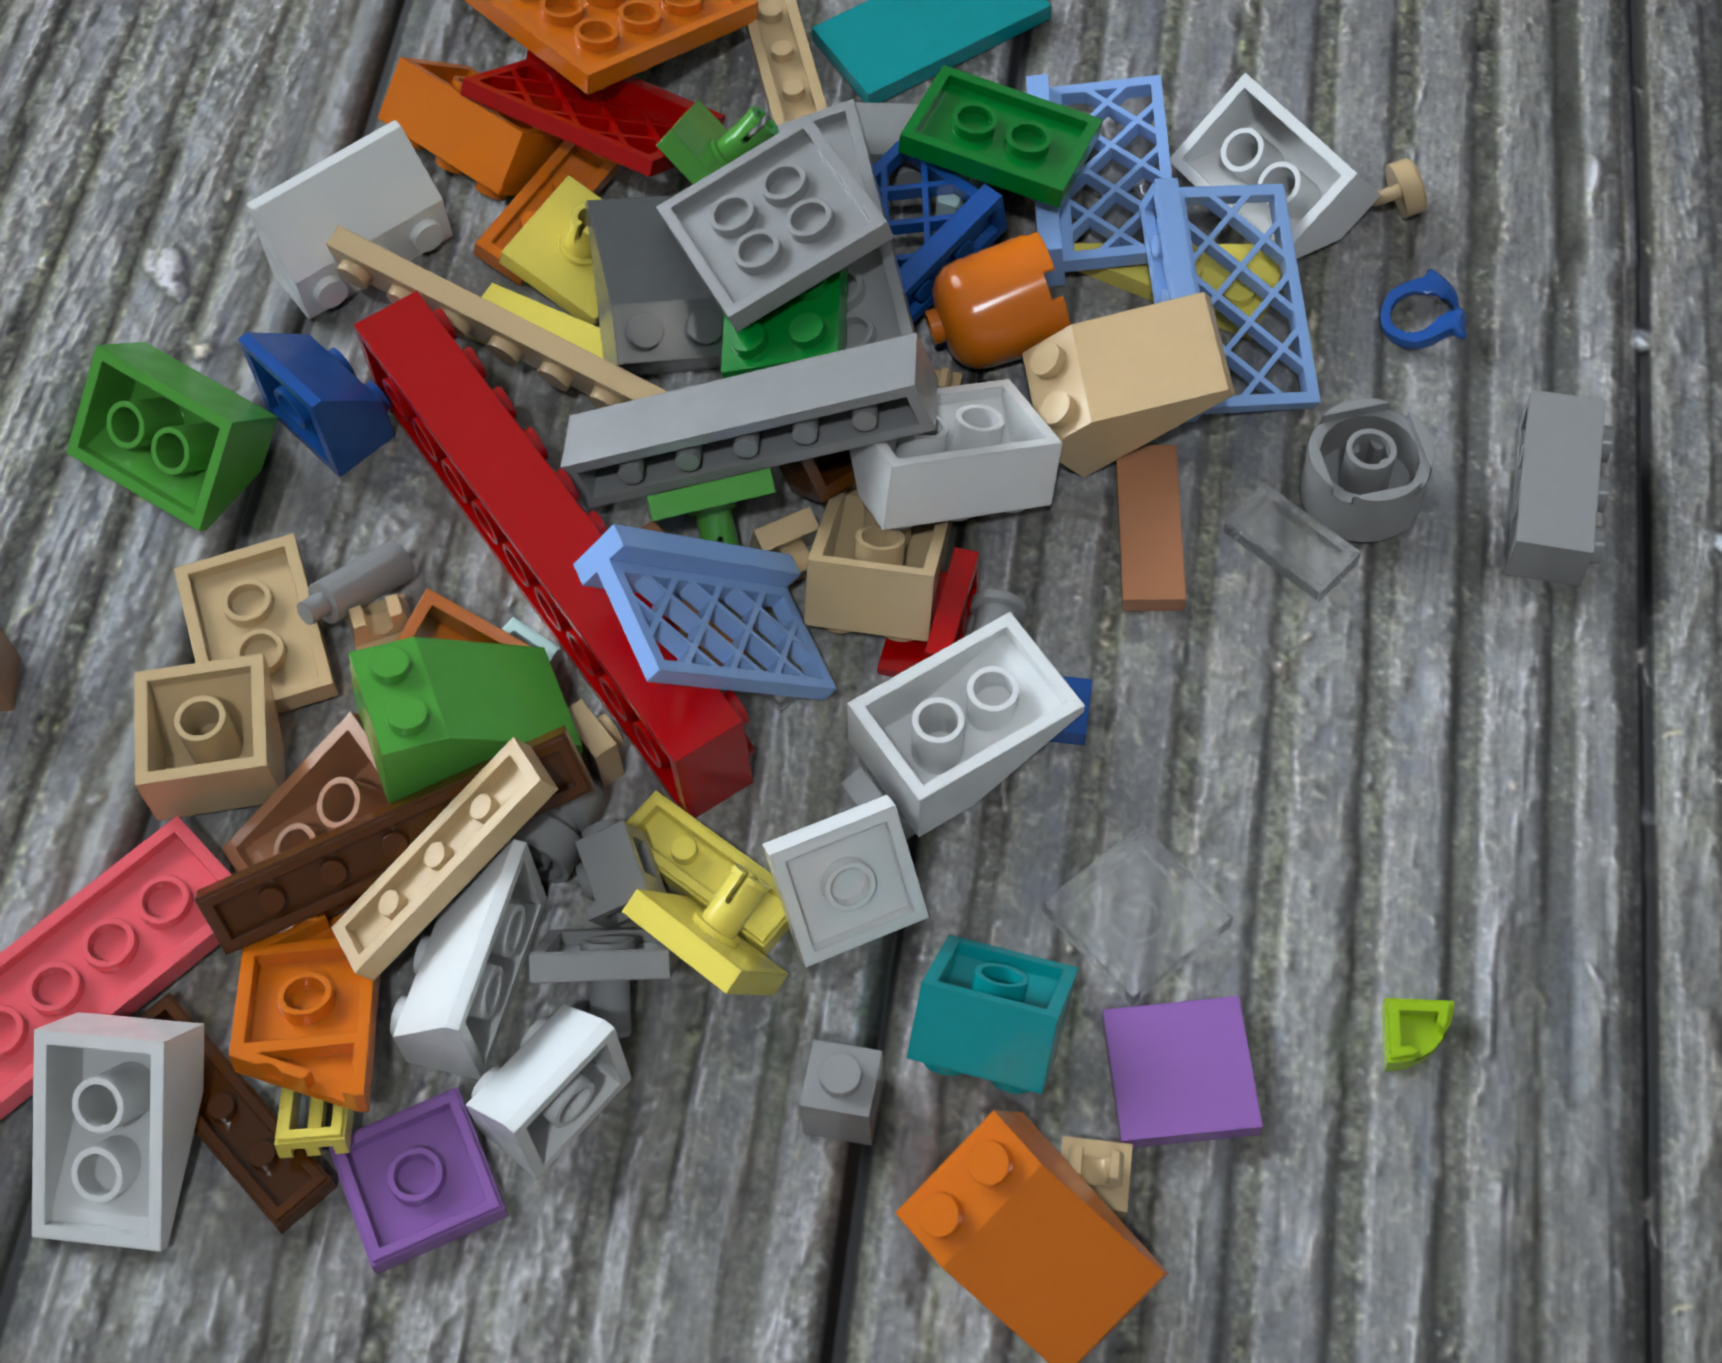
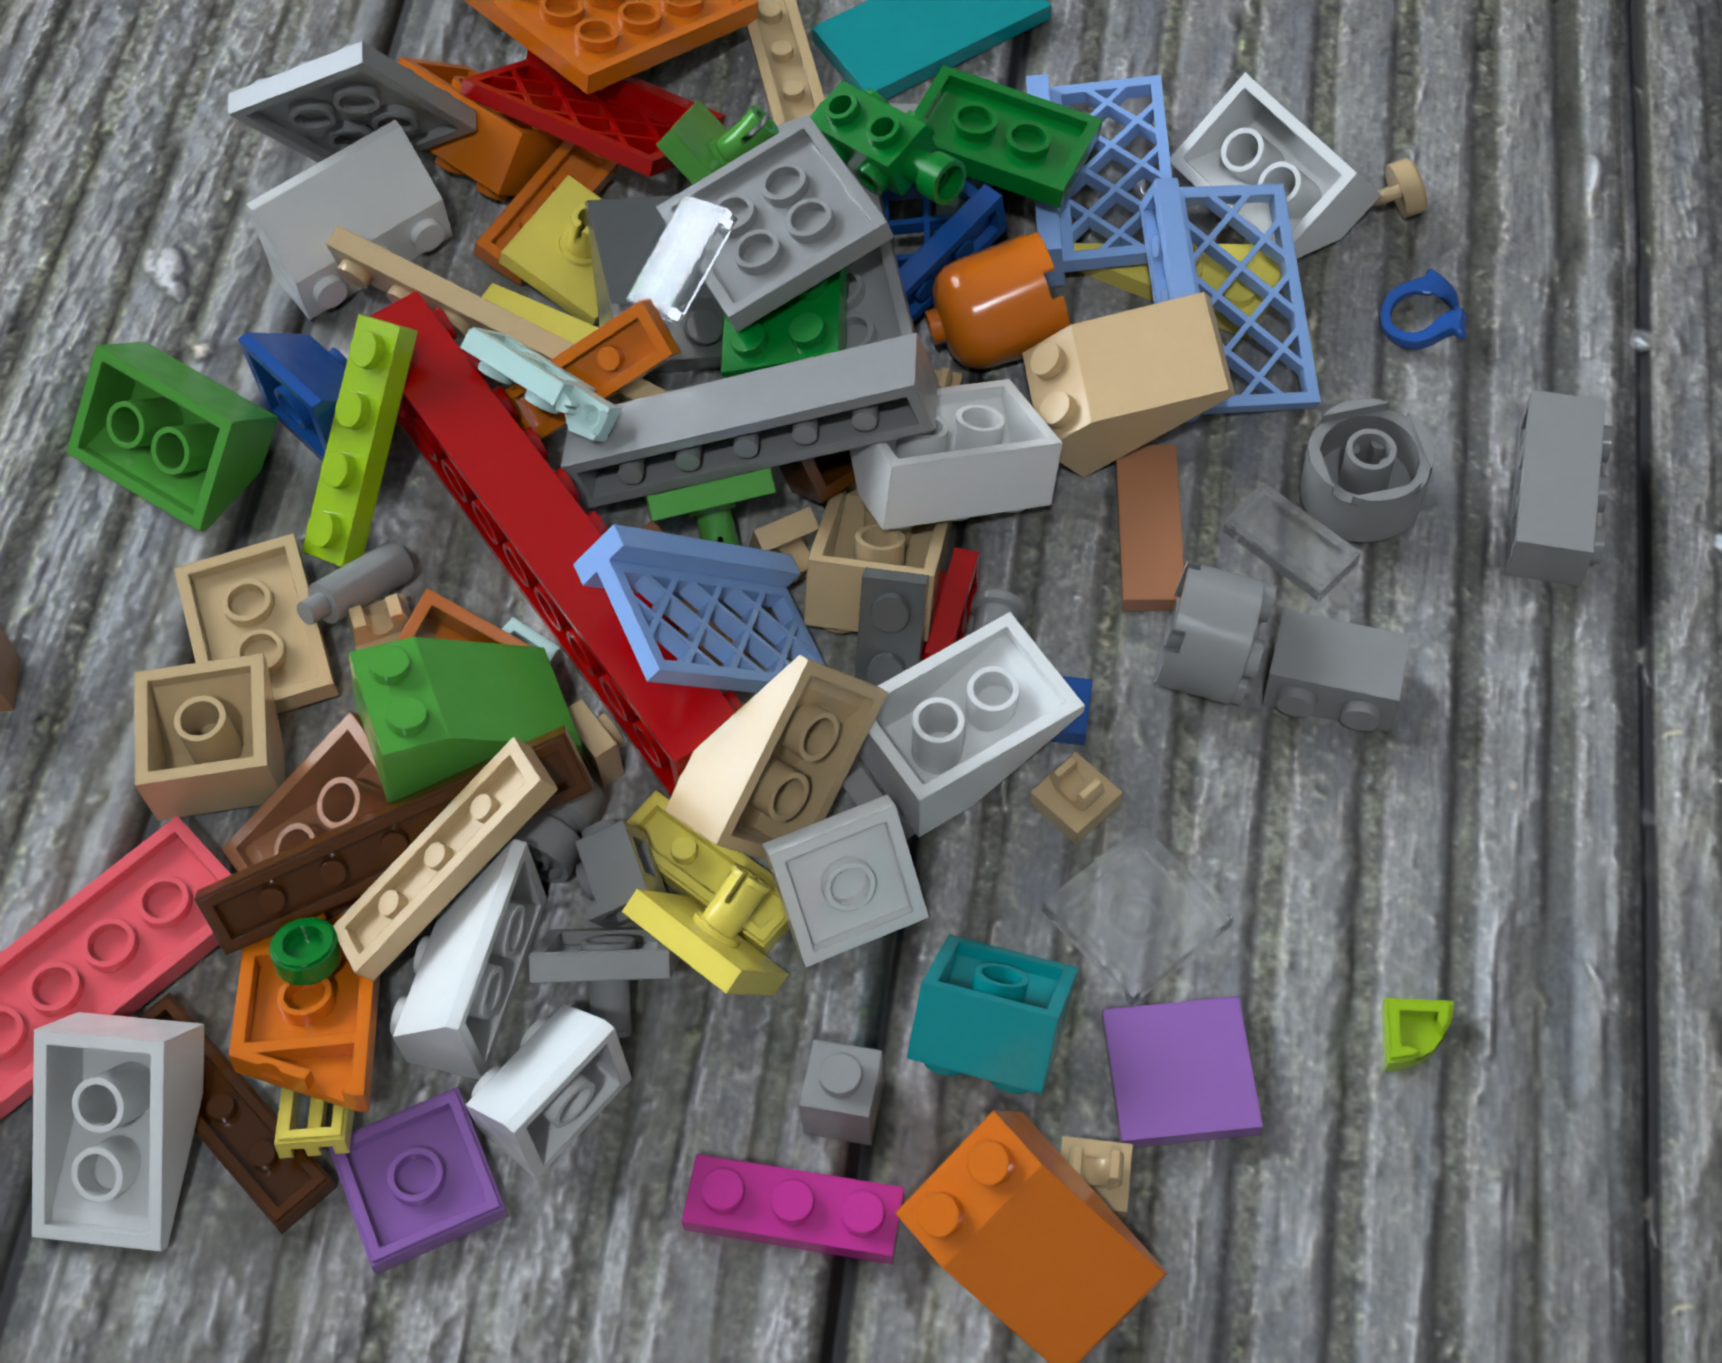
none -> light grey plate [228,41,477,163]
none -> green tile [269,917,342,986]
none -> lime plate [302,314,418,567]
none -> light aqua hinge [460,327,622,442]
none -> orange plate [504,299,681,442]
none -> clear tile [626,195,738,325]
none -> tan slope [664,655,888,860]
none -> dark pink plate [681,1154,905,1265]
none -> green brick [810,80,967,206]
none -> dark grey plate [855,567,929,686]
none -> tan tile [1030,751,1123,845]
none -> light grey brick [1154,561,1277,705]
none -> light grey brick [1263,609,1412,732]

